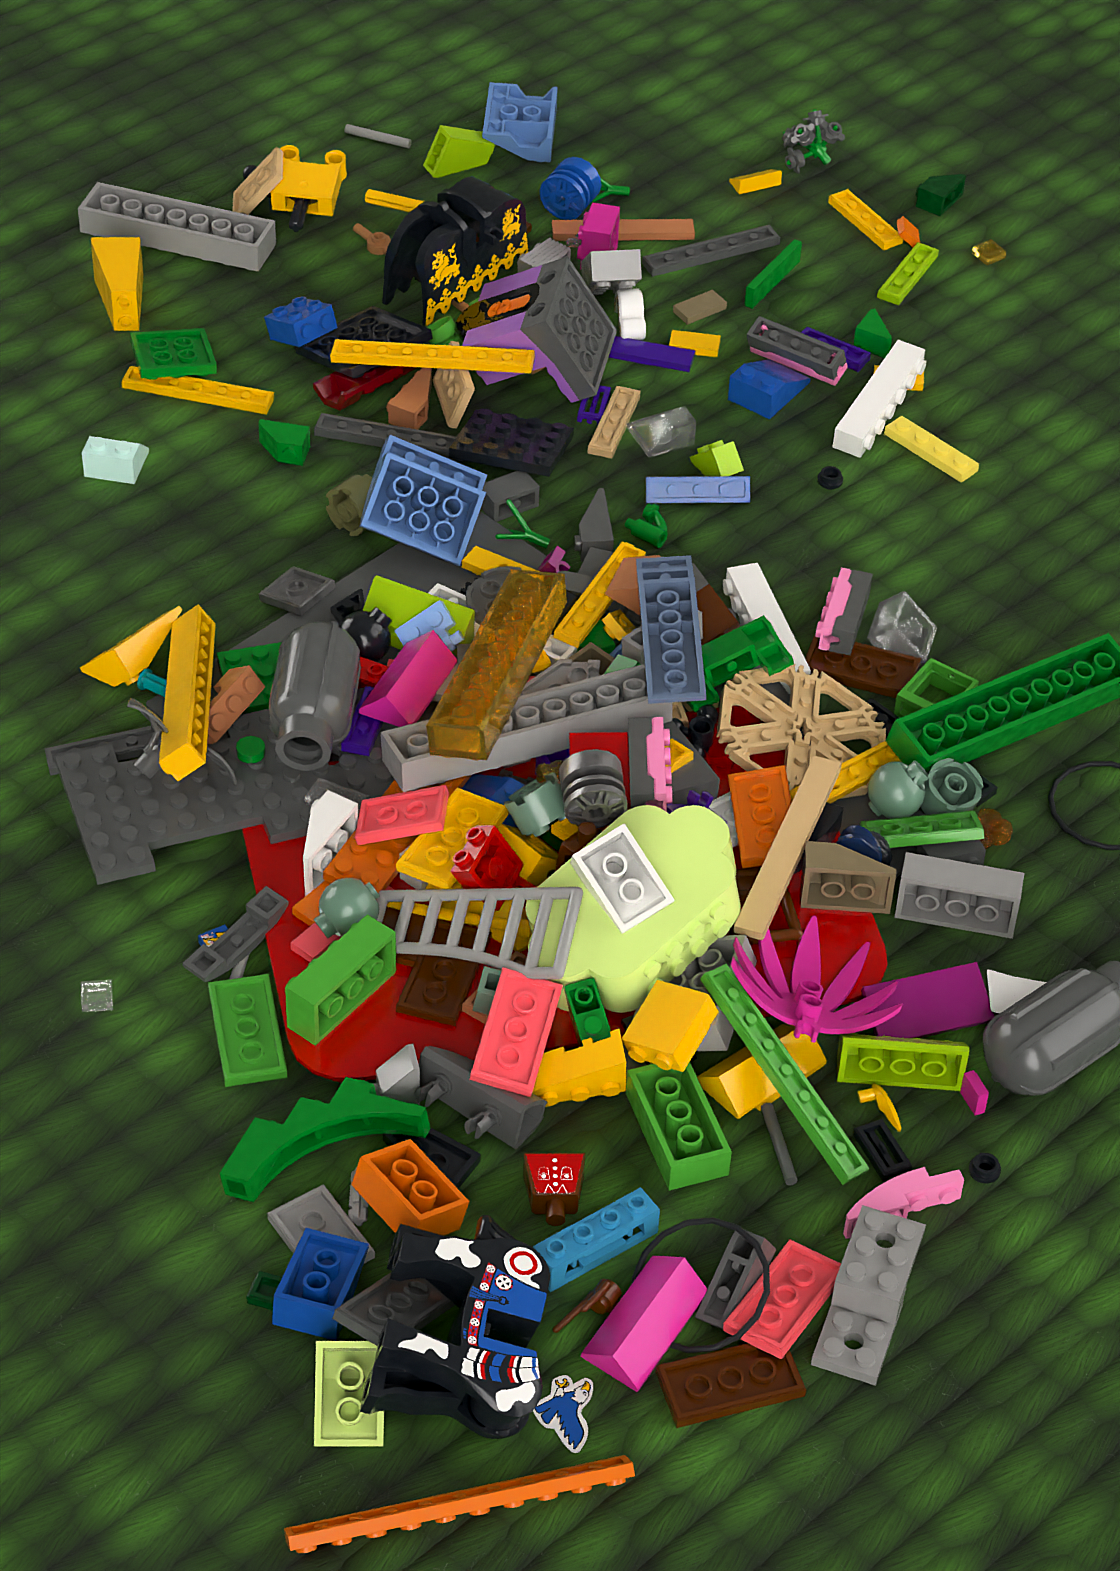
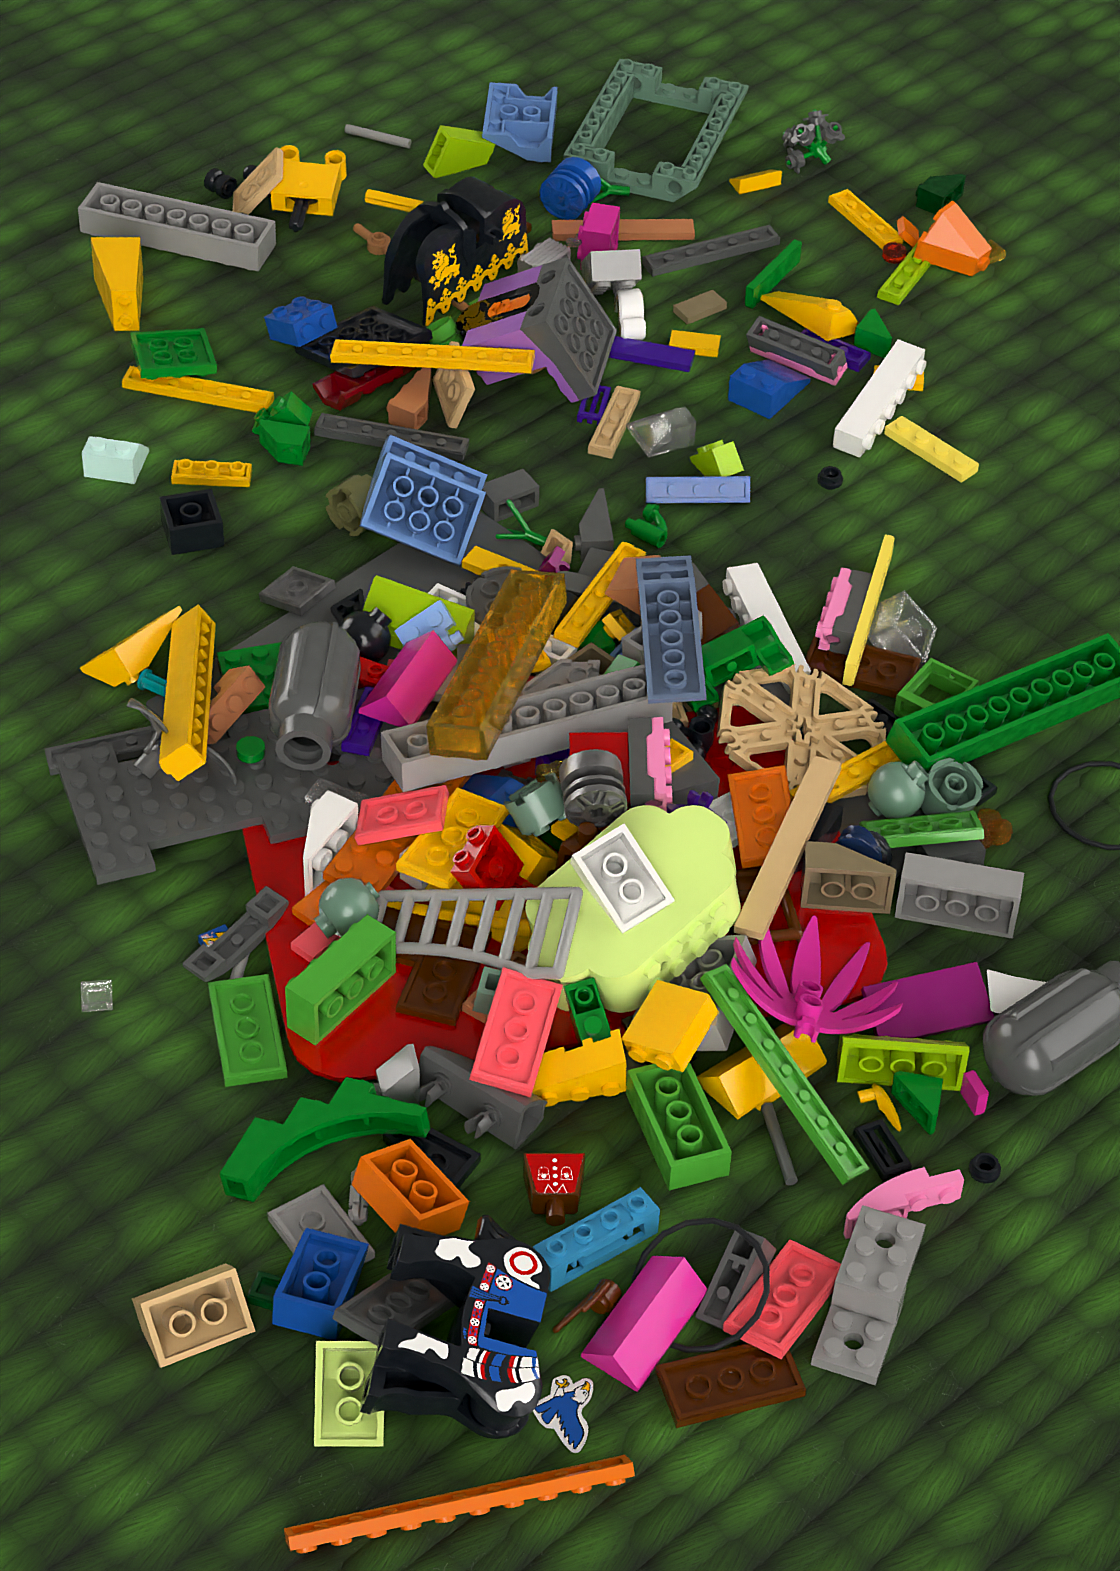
black plate [449,409,574,477] -> none
none -> tan slope [132,1263,255,1368]
none -> black brick [159,488,224,555]
none -> yellow tile [171,459,252,487]
none -> black wheel [204,168,237,199]
none -> green slope [252,391,313,435]
none -> tan slope [540,529,573,565]
none -> sand green slope [563,59,749,202]
none -> yellow wedge [760,291,859,341]
none -> light yellow tile [842,534,895,686]
none -> clear red tile [882,242,907,264]
none -> green slope [891,1071,943,1135]
none -> orange slope [914,201,992,277]

